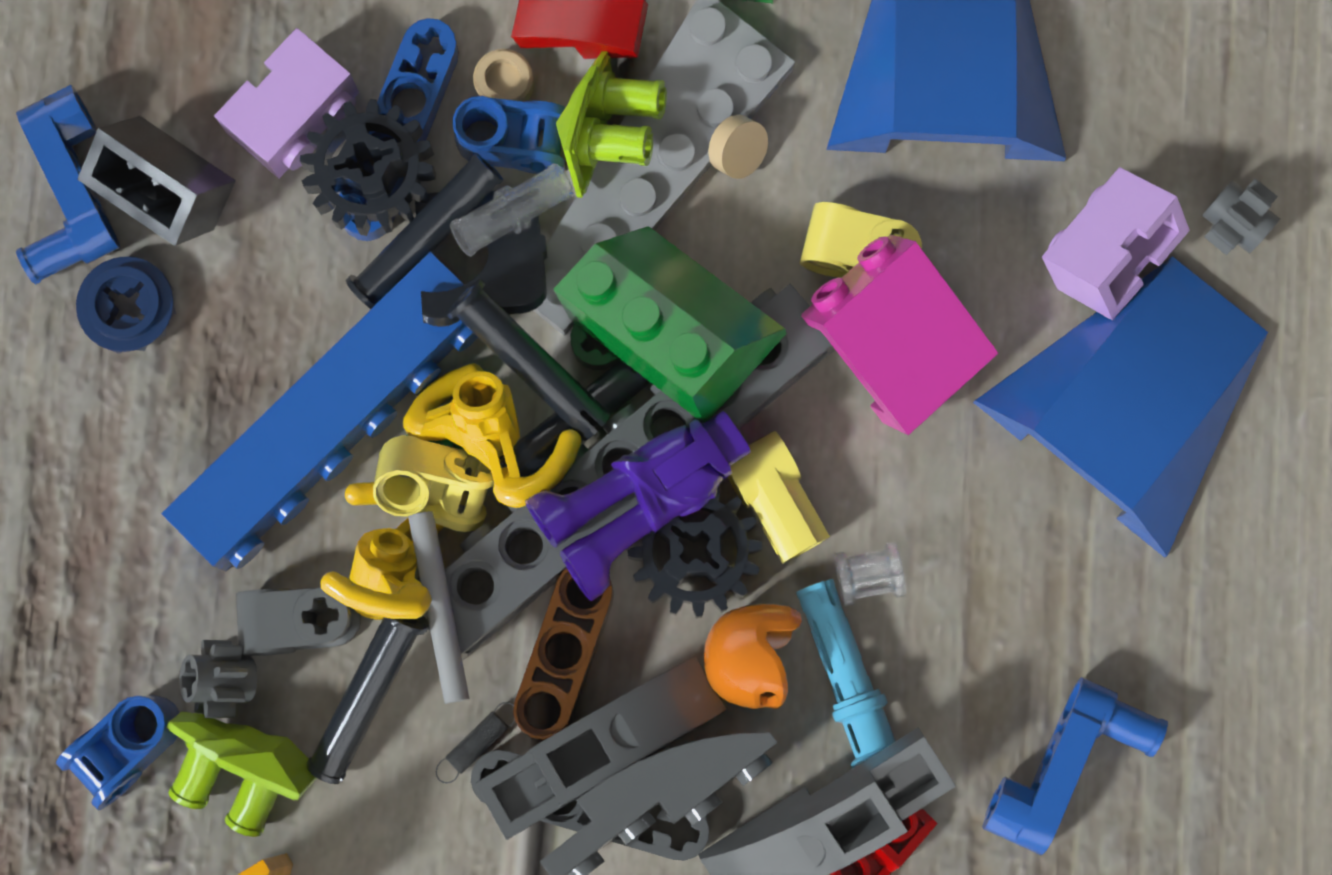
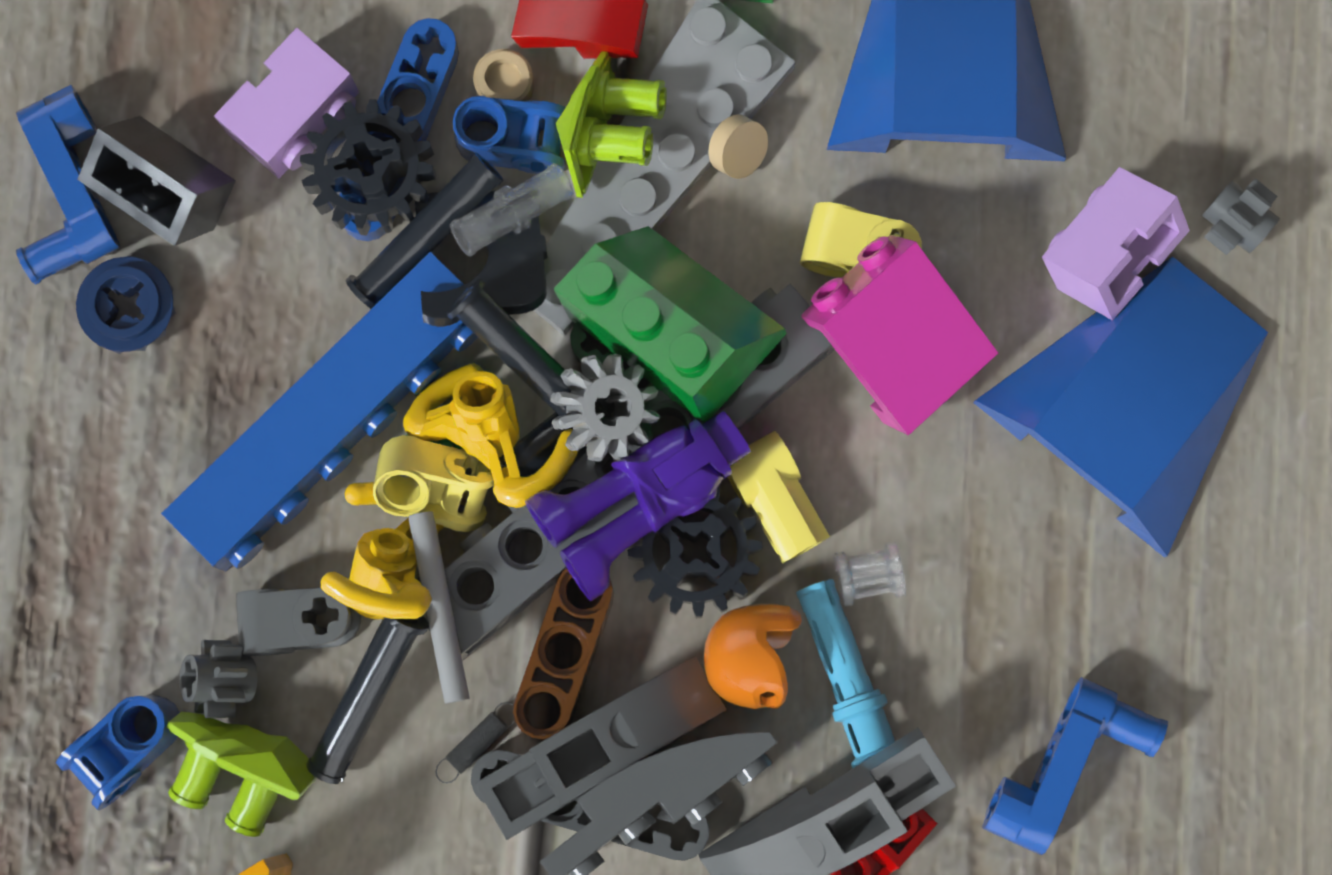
none -> light grey gear [550,354,660,461]

